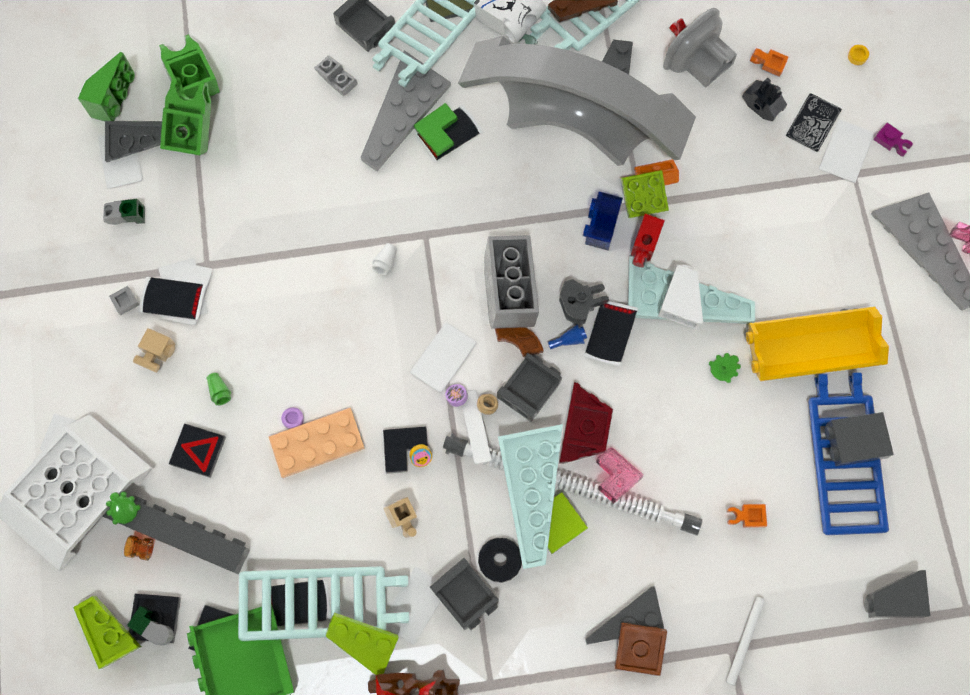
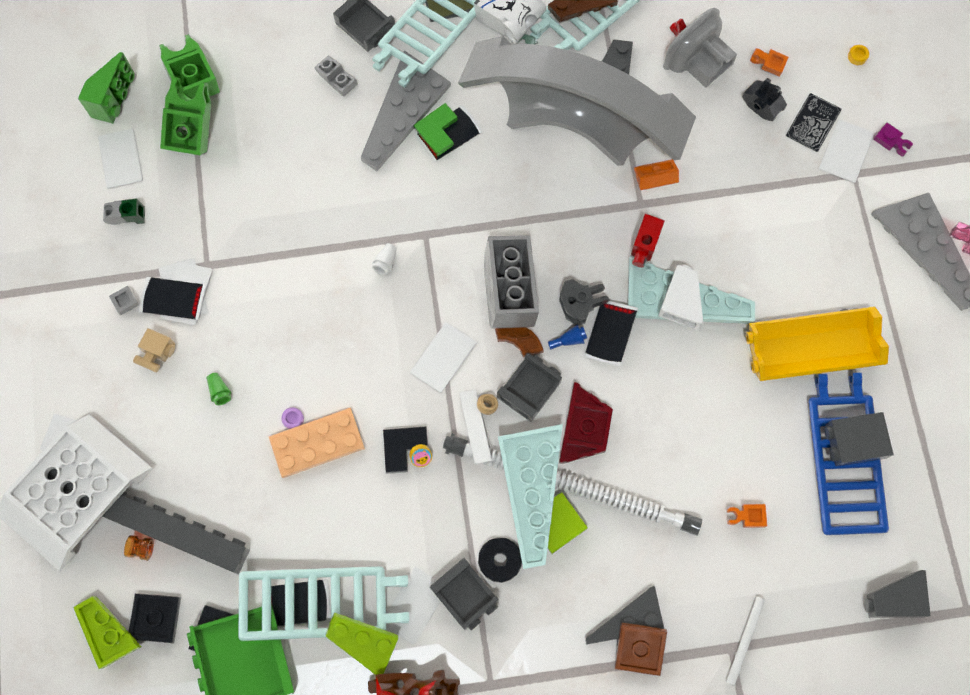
dark grey wing [105,121,162,162] -> none
bright green piece [106,492,141,525] -> none
leg [127,606,174,646] -> none
black tile [169,423,226,478] -> none
tan brick [383,497,417,538] -> none
lavender tile [445,384,468,407] -> none
clear blue brick [583,192,623,251] -> none
clear pink tile [596,447,644,503] -> none
lime tile [621,170,669,218] -> none
bright green piece [709,353,741,383] -> none

